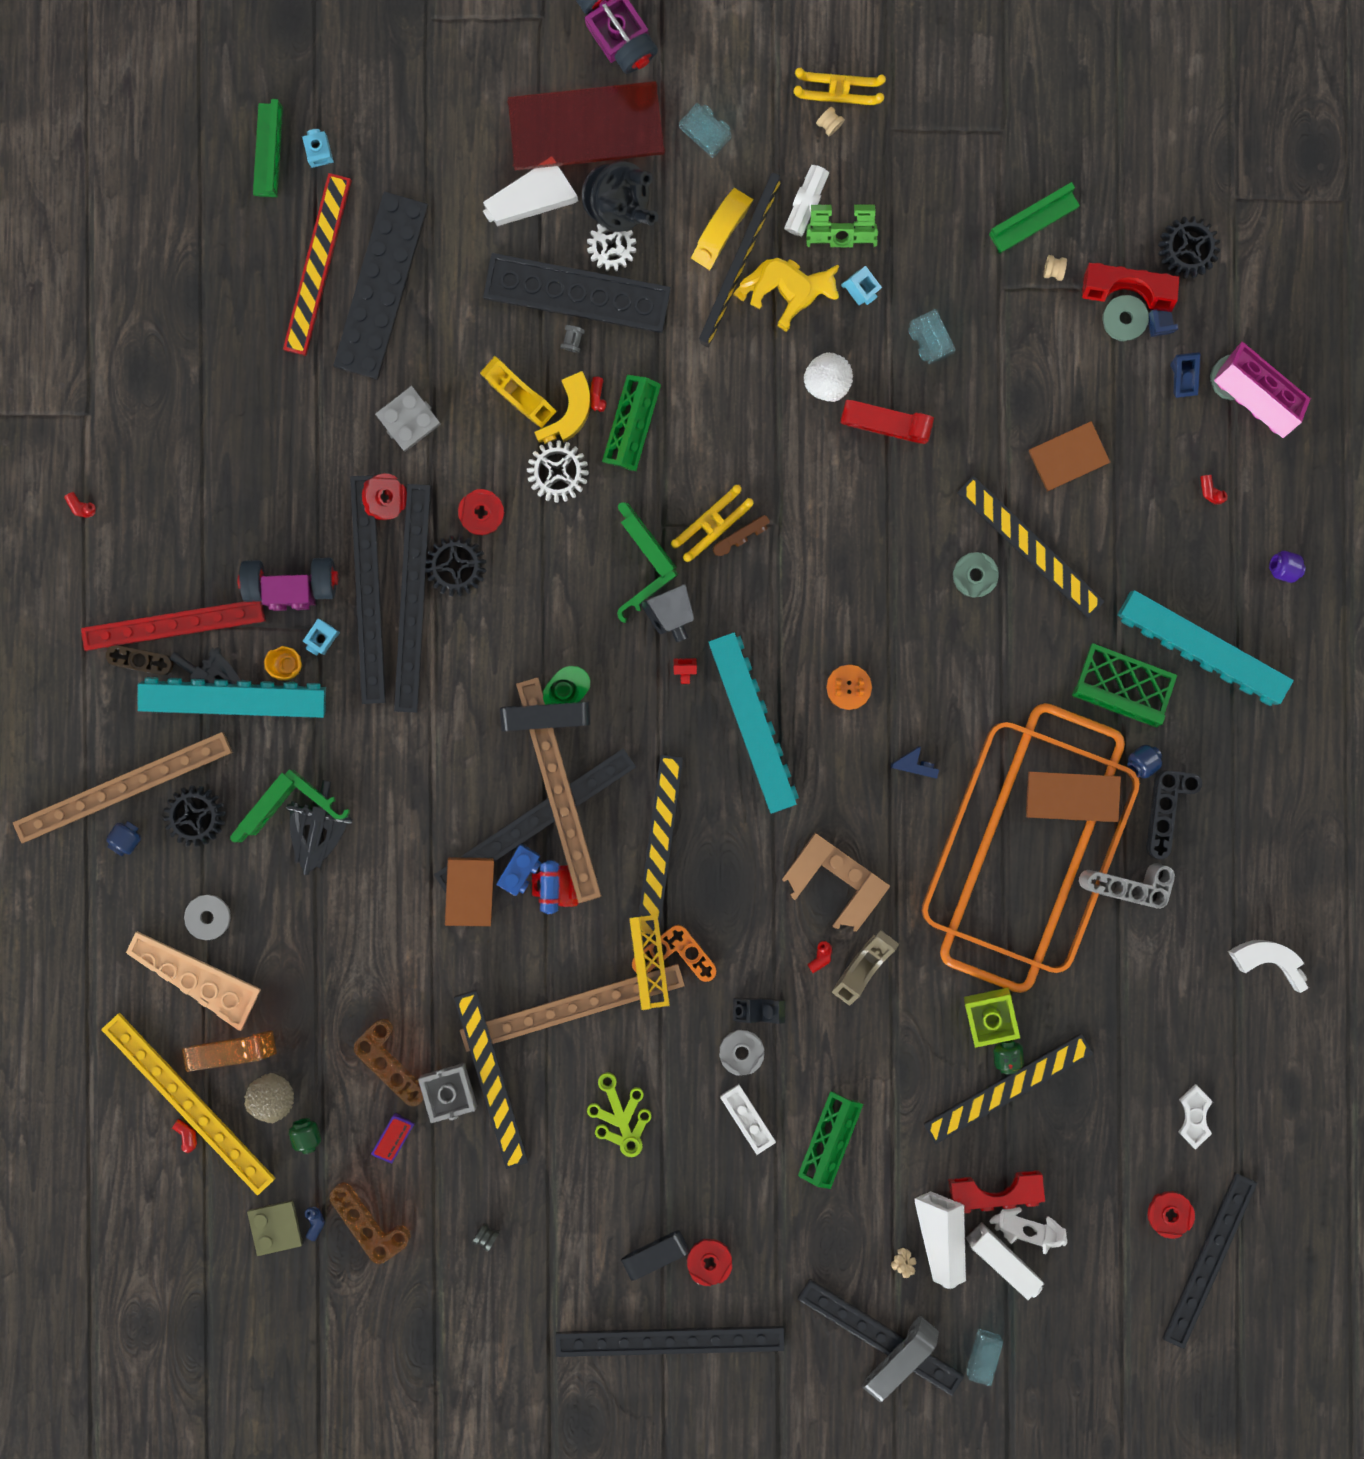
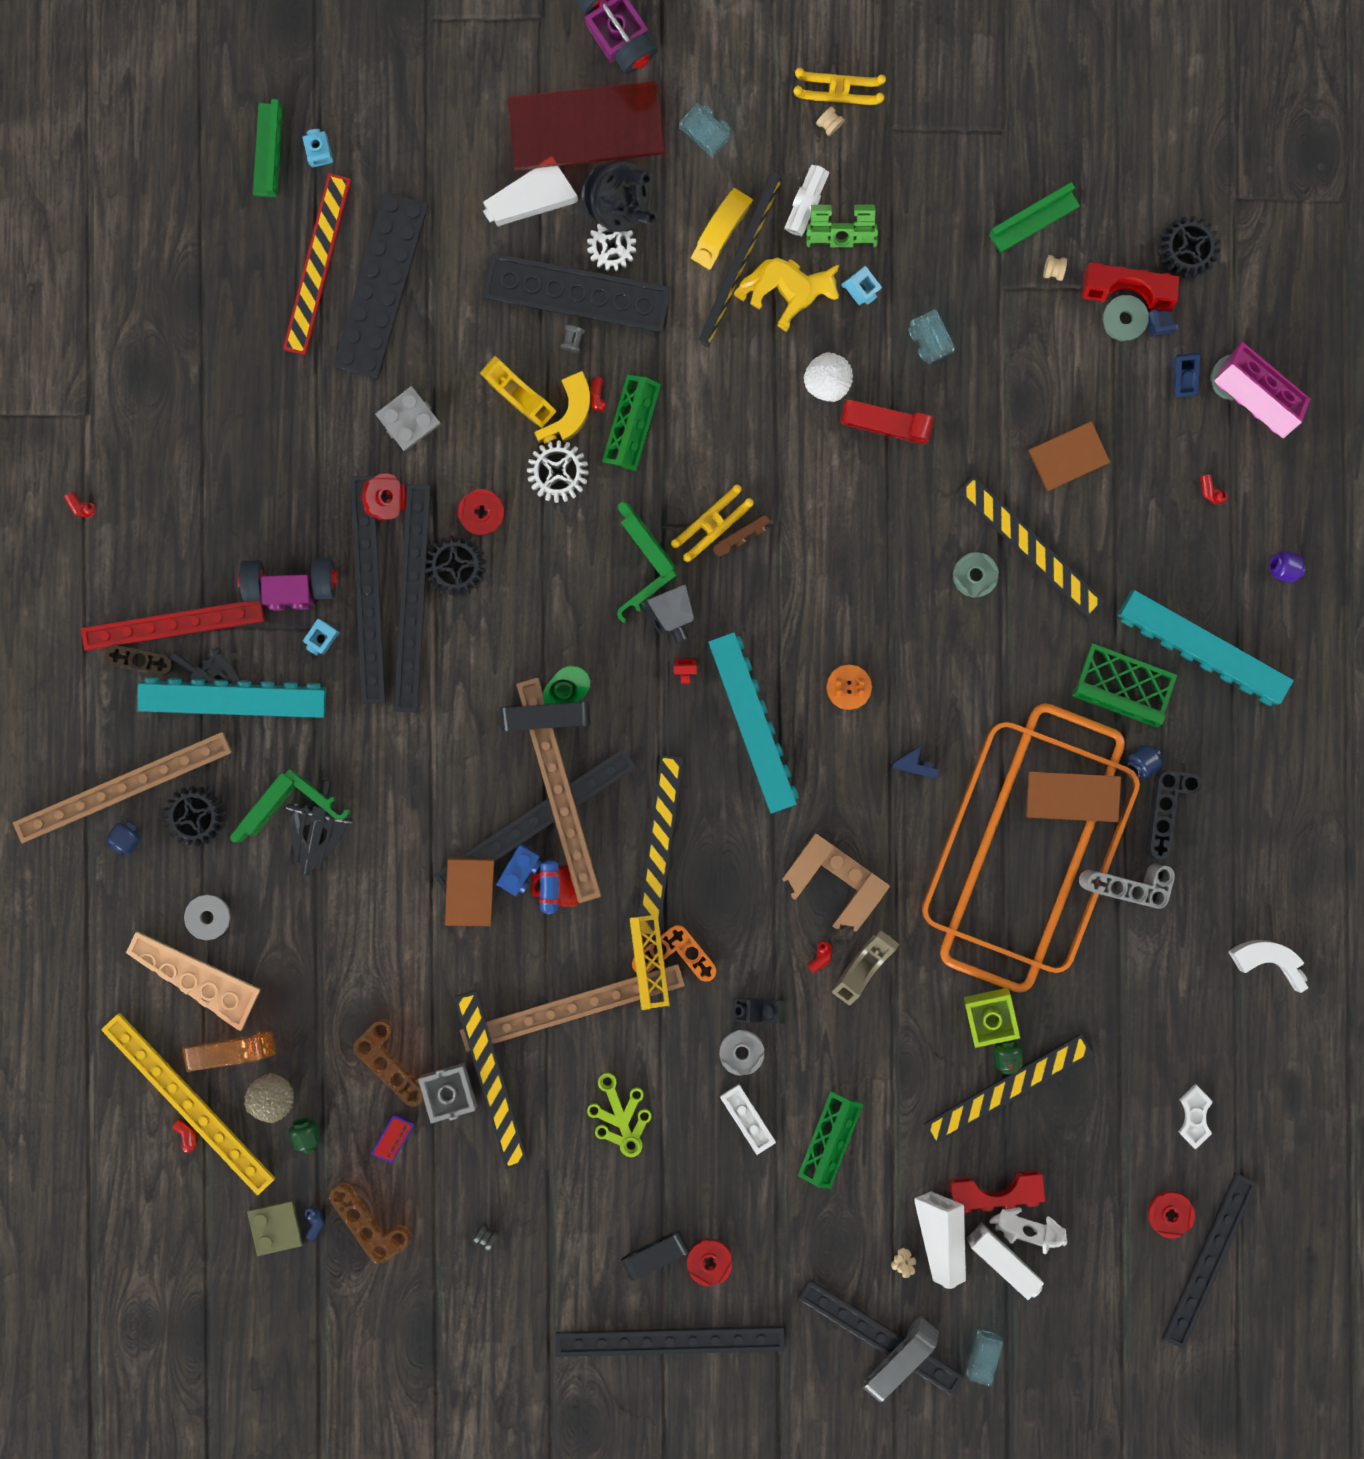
light orange hair [264,646,302,681] -> none

